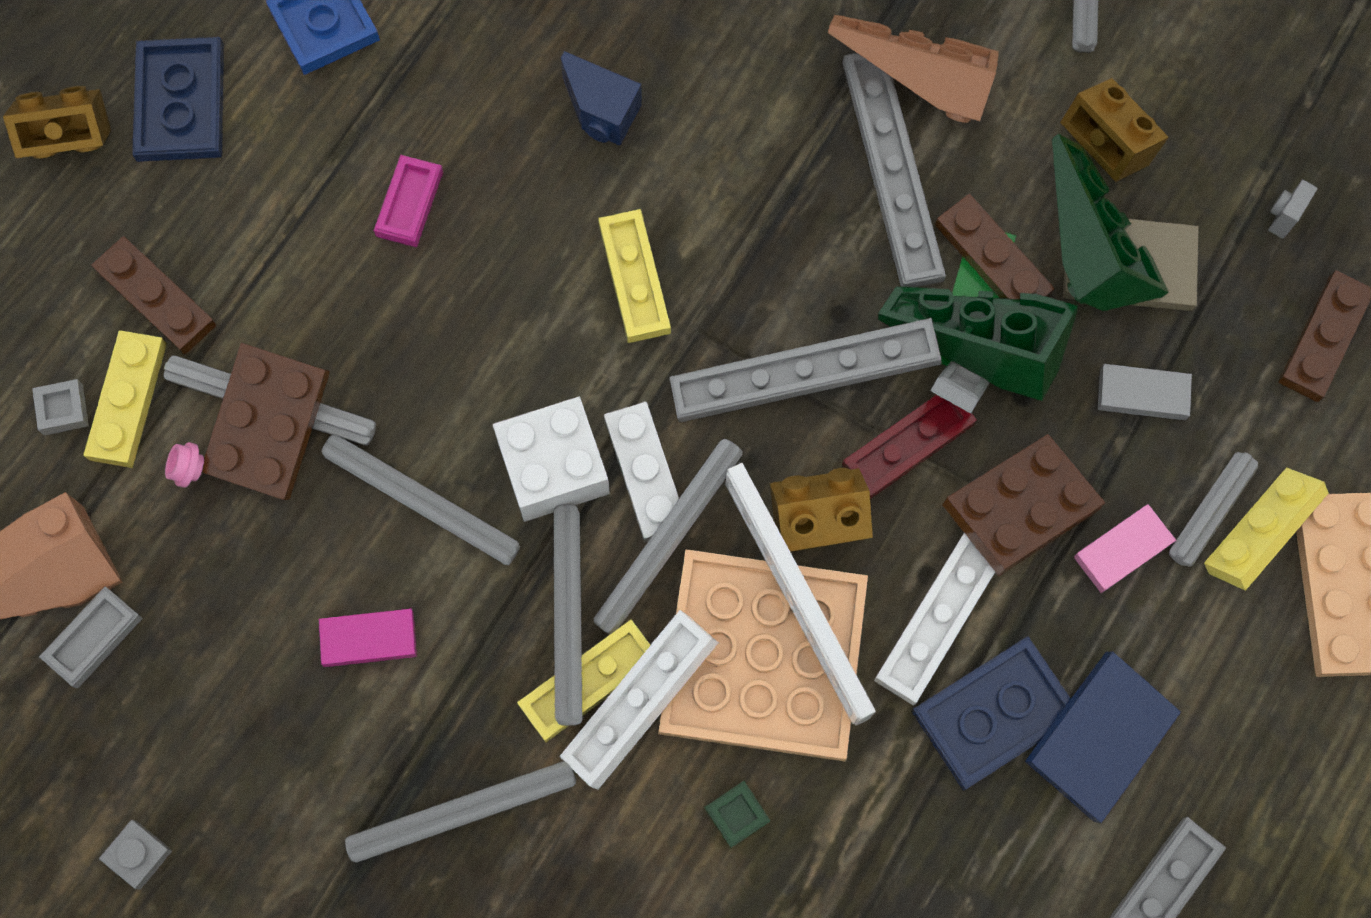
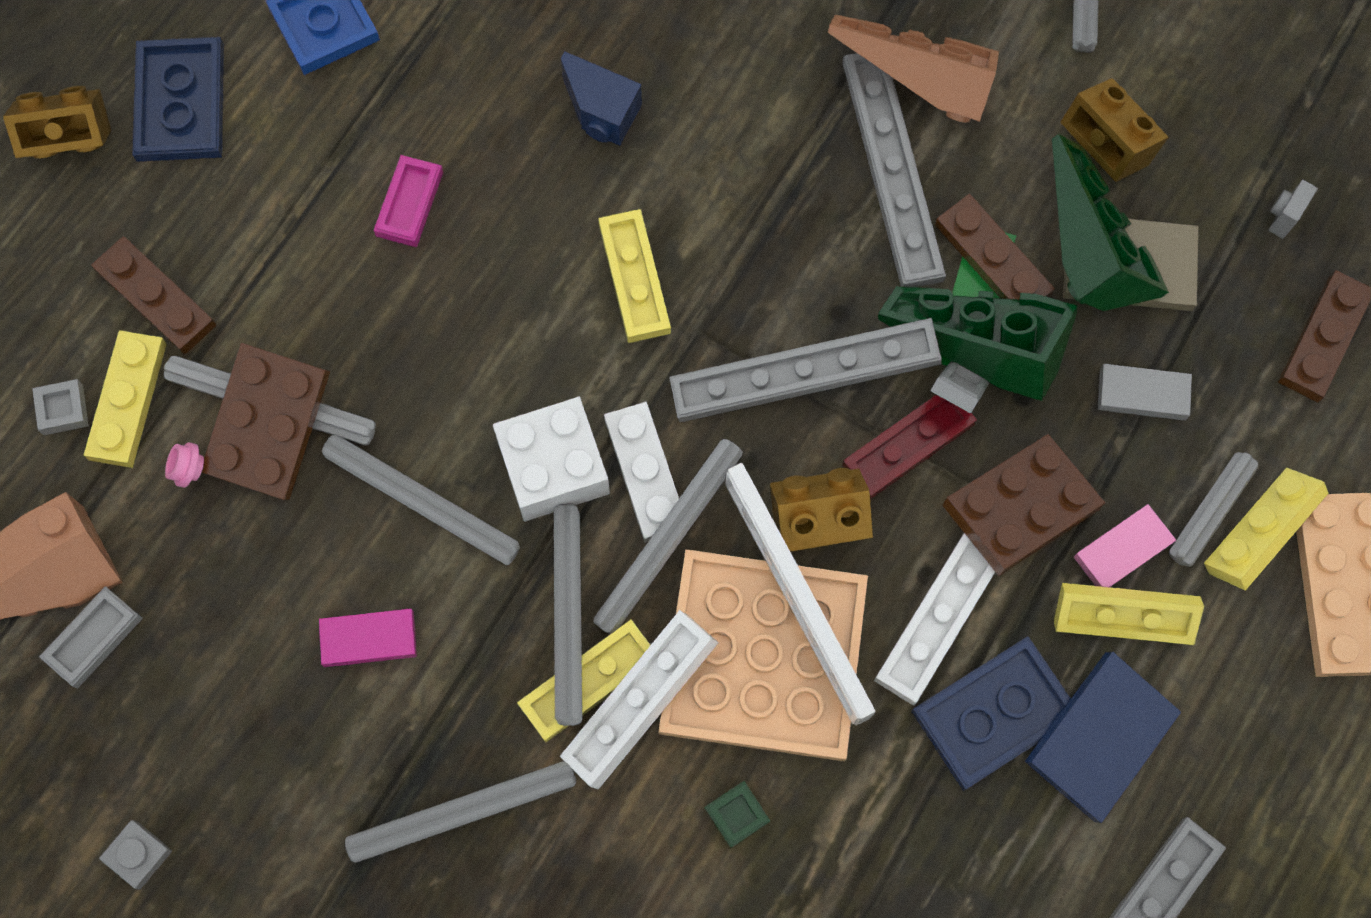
none -> light yellow plate [1054,583,1204,645]

